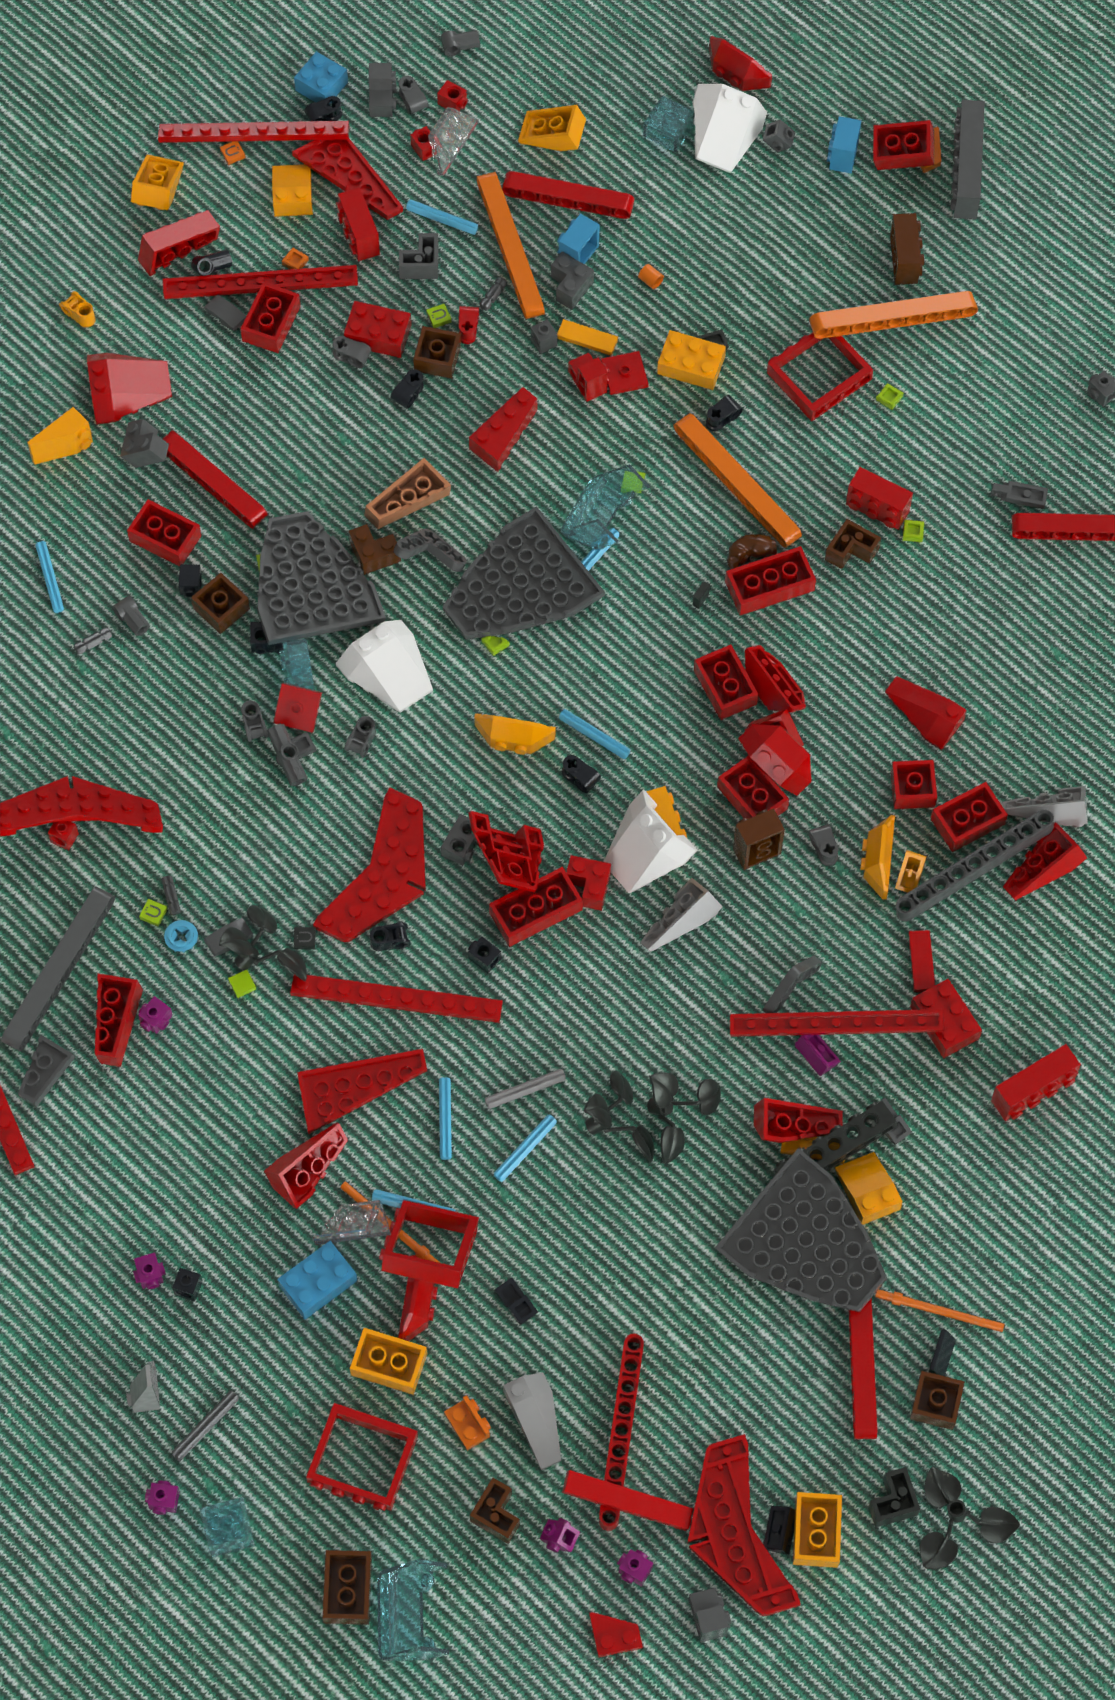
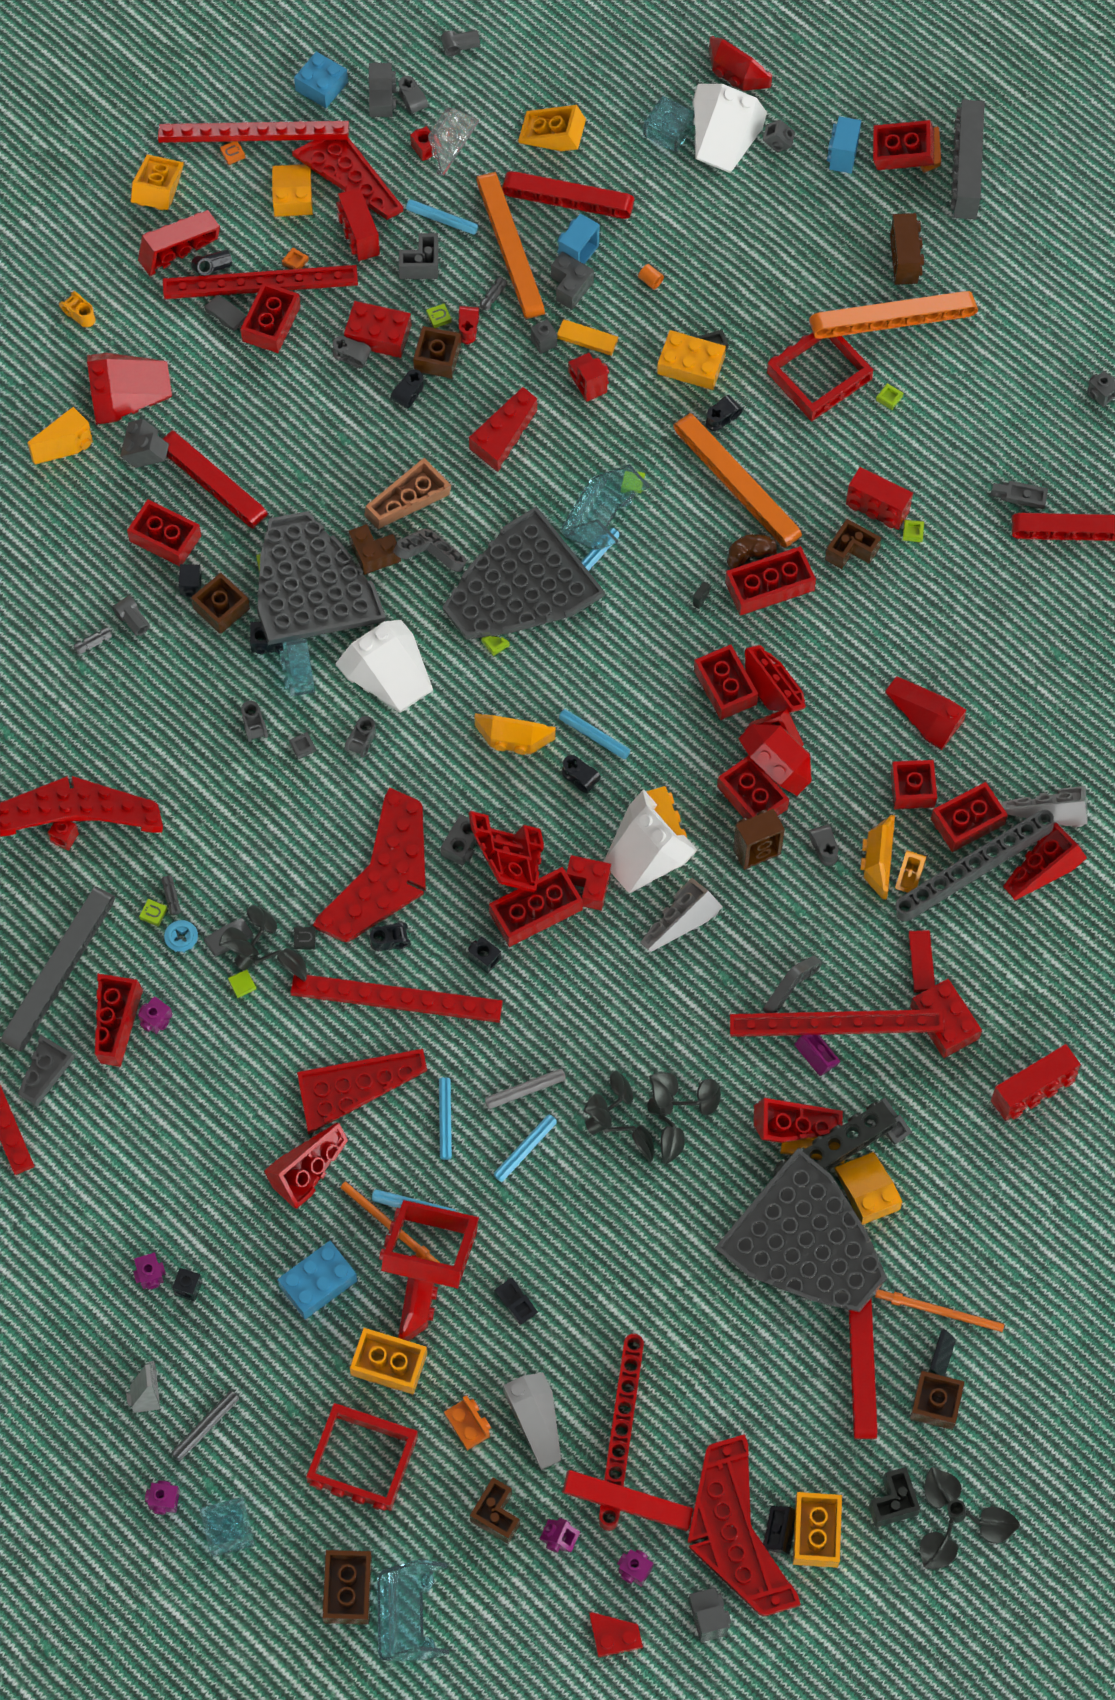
medium azure axle [36,541,64,613] -> none
dark grey piece [267,724,308,786] -> none
red plate [273,683,322,733] -> none
black piece [304,96,343,121] -> none
clear wing [313,1200,391,1245] -> none
red brick [437,80,468,114] -> none
red plate [601,351,649,395] -> none

